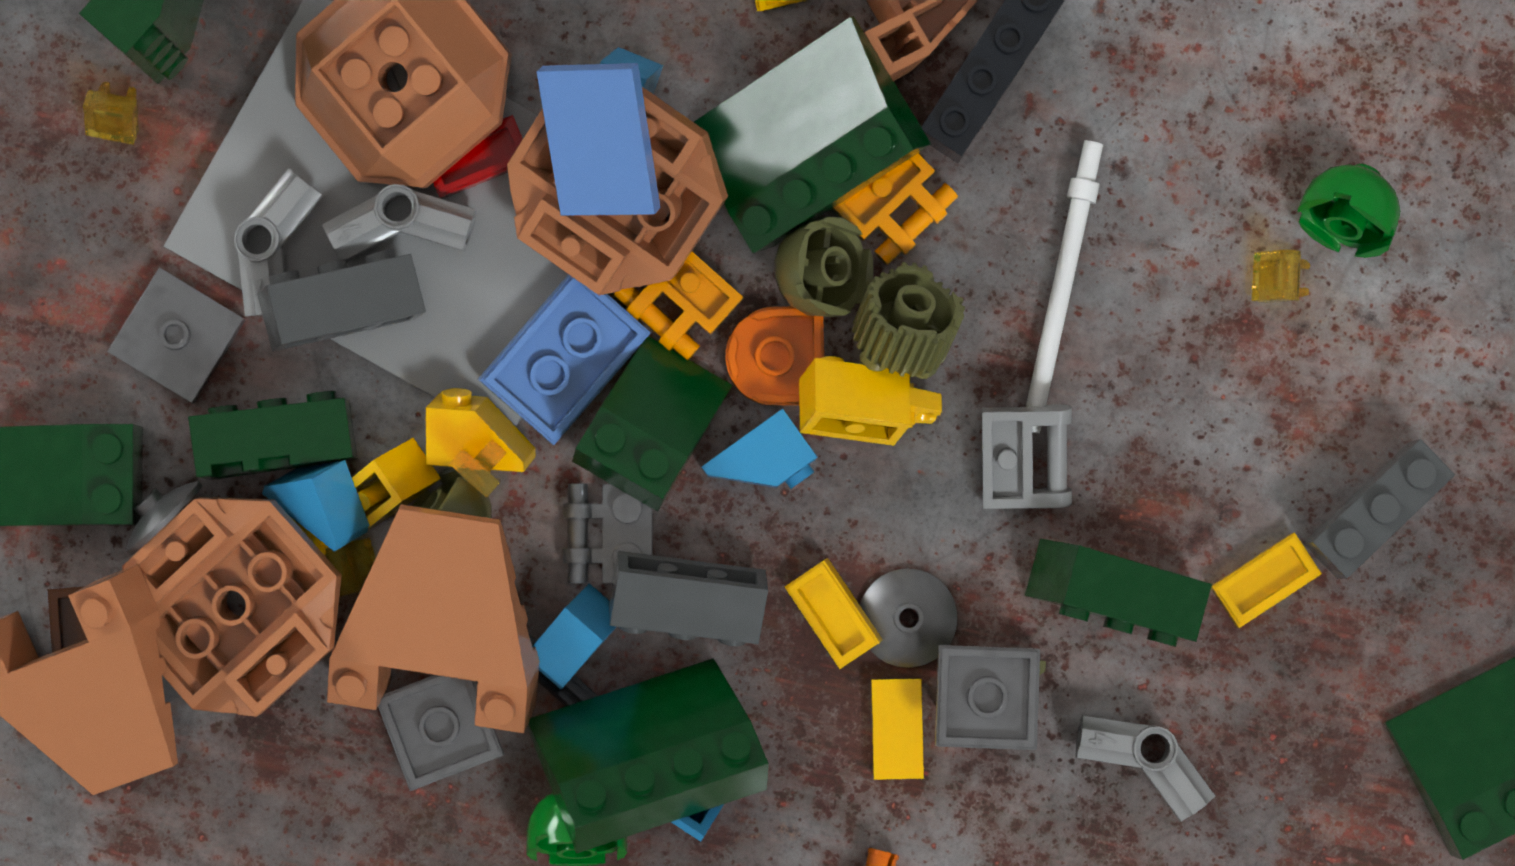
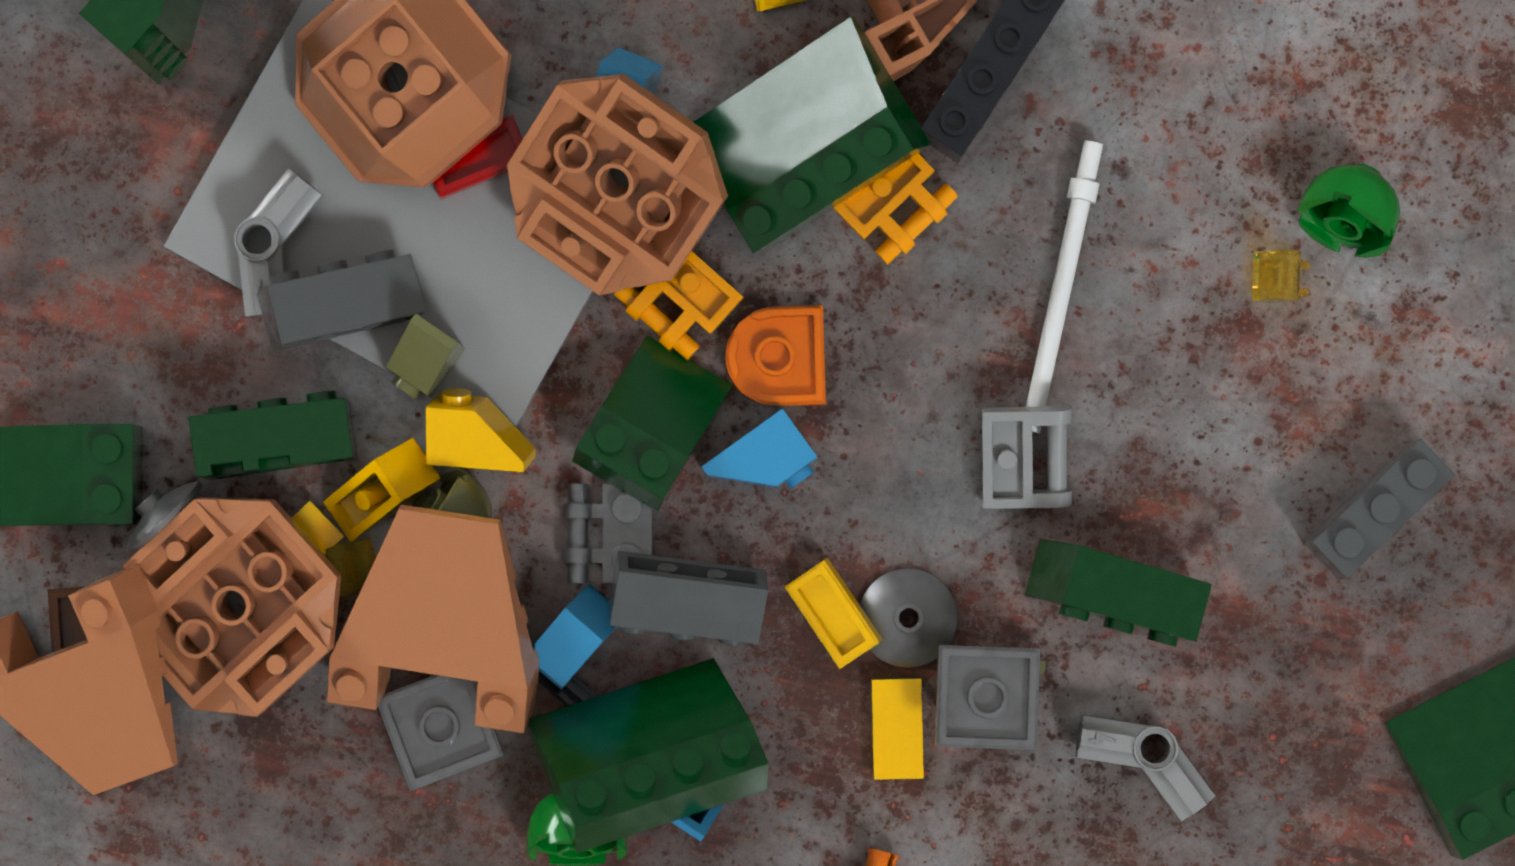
clear yellow tile [83,82,139,145] -> none
flat silver plate [107,267,246,404] -> none
dark azure slope [262,460,369,551] -> none
light grey piece [322,184,477,261] -> none
clear yellow tile [449,439,506,498] -> none
medium blue tile [477,274,651,445] -> none
medium blue tile [537,63,661,216] -> none
olive cylinder [774,217,873,317] -> none
yellow hinge [799,356,942,446] -> none
olive brick [852,262,965,379] -> none
yellow tile [1211,532,1322,628] -> none
none -> olive slope [386,313,465,399]

